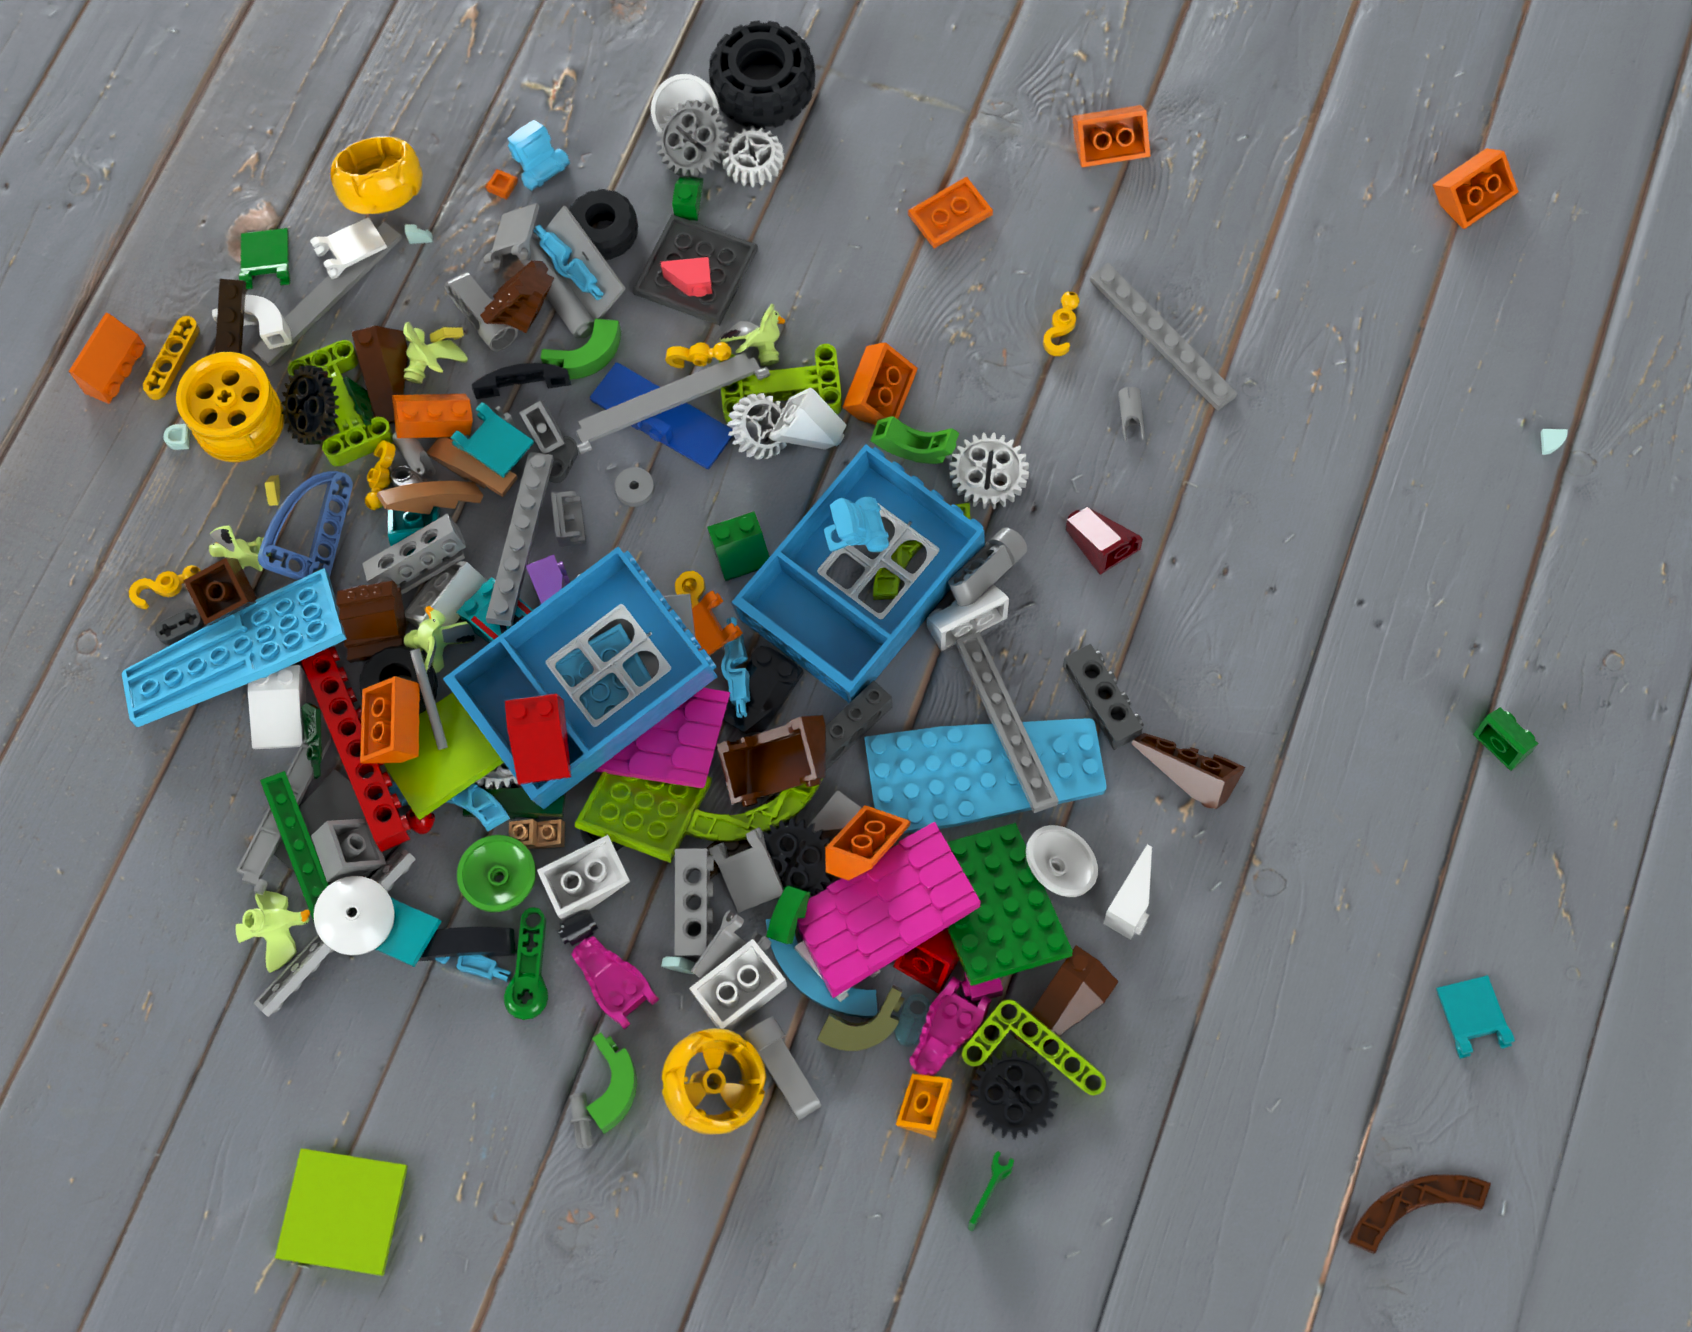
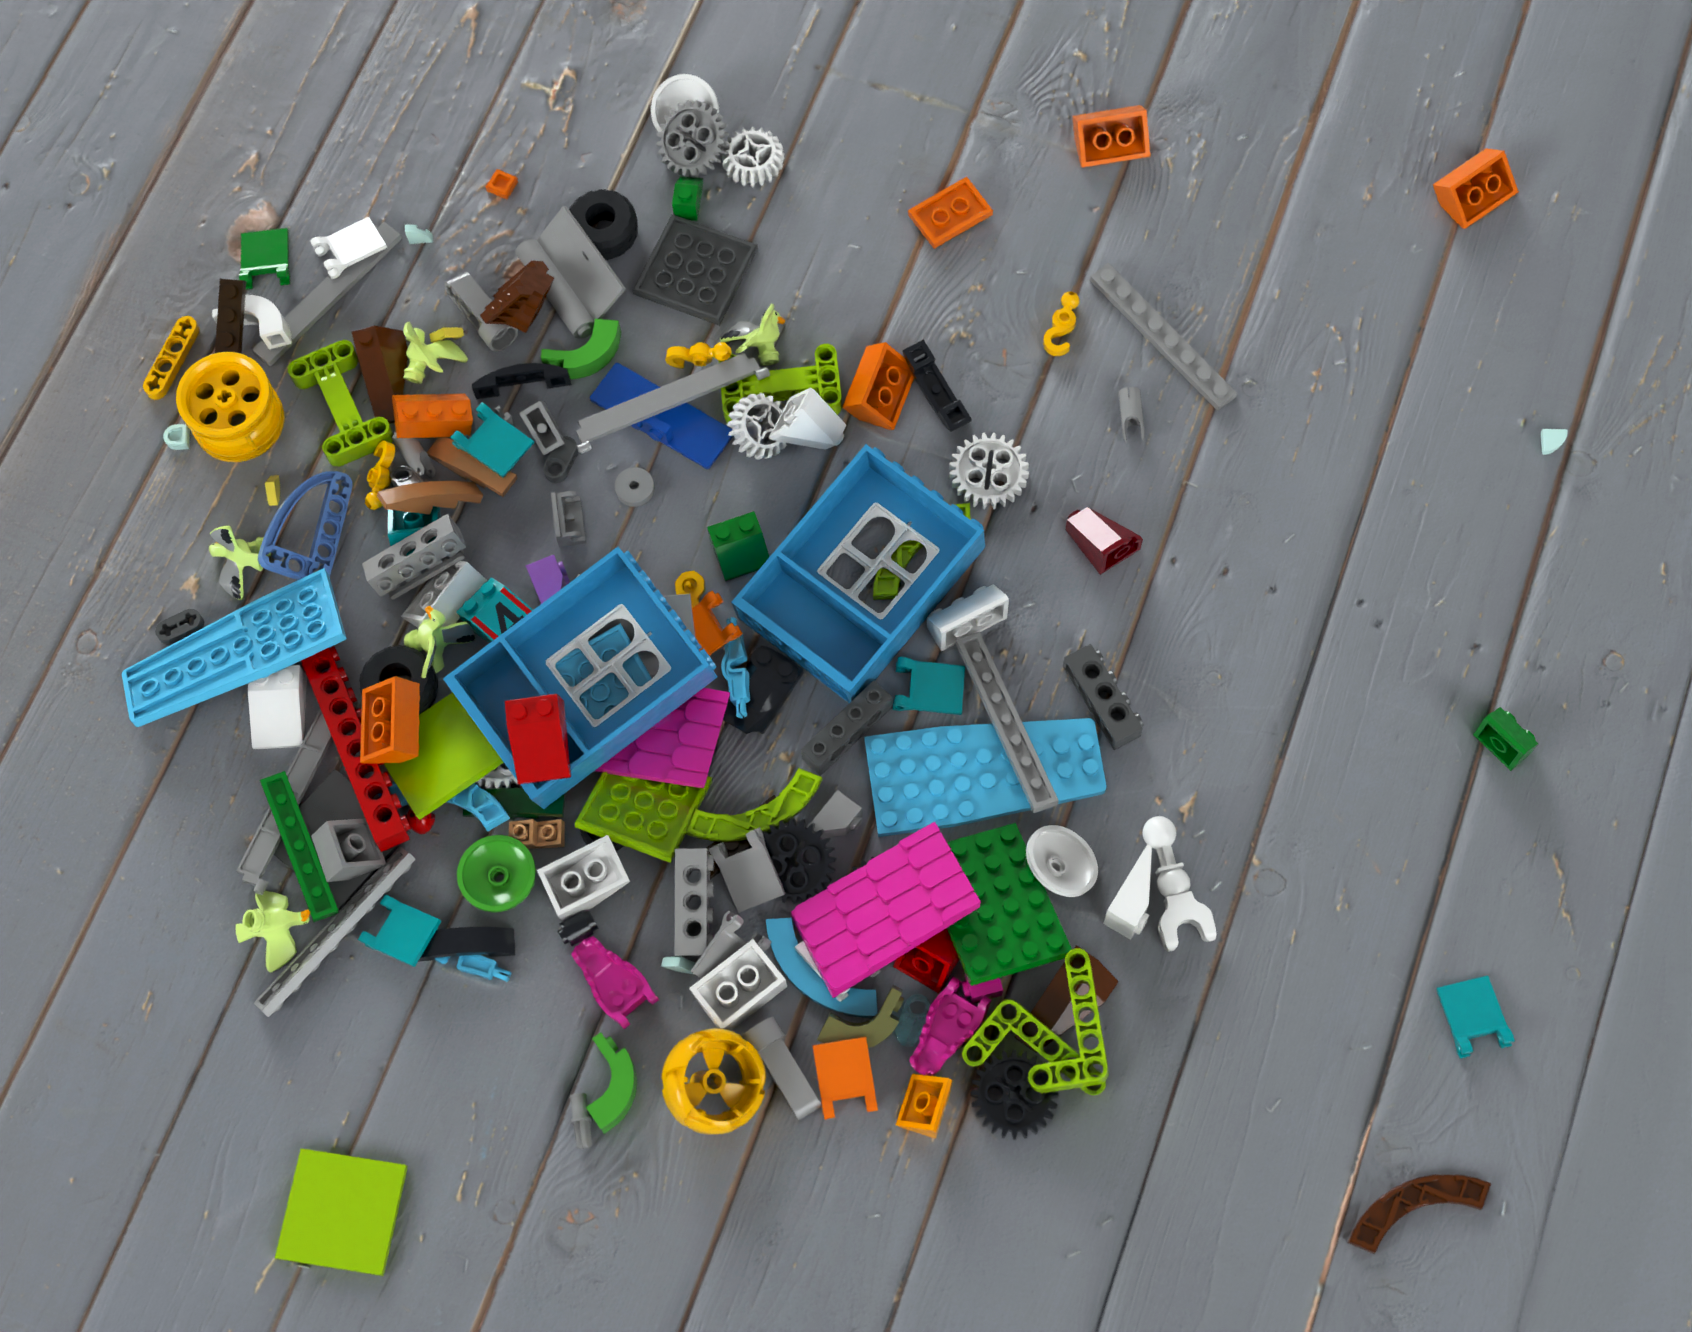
orange slope [69,313,145,404] -> none
yellow piece [129,565,201,609] -> none
reddish brown brick [183,557,257,625] -> none
black gear [281,365,339,445] -> none
dark green piece [301,703,322,779] -> none
white dish [314,876,395,955] -> none
yellow wheel [331,137,423,214] -> none
reddish brown slope [336,580,407,663] -> none
dark green piece [343,376,373,426] -> none
light grey bar [410,648,448,750] -> none
light grey flag [484,203,540,270] -> none
light grey plate [486,452,554,626] -> none
green beam [504,907,548,1020] -> none
medium azure piece [508,120,570,191] -> none
medium azure piece [533,225,604,300] -> none
coral slope [661,257,712,297] -> none
black tyre [709,20,815,129] -> none
reddish brown windscreen [716,715,826,807] -> none
green slope [766,886,810,944] -> none
medium azure piece [824,497,889,552] -> none
orange slope [826,805,911,881] -> none
bright green arch [870,416,959,464] -> none
light grey beam [948,528,1027,606] -> none
green flag [968,1151,1014,1231] -> none
reddish brown wedge [1132,733,1245,809] -> none
none -> orange flag [812,1036,878,1119]
none -> teal flag [893,657,965,715]
none -> black slope [902,339,972,432]
none -> lime beam [1028,948,1109,1093]
none -> white piece [1143,816,1217,952]

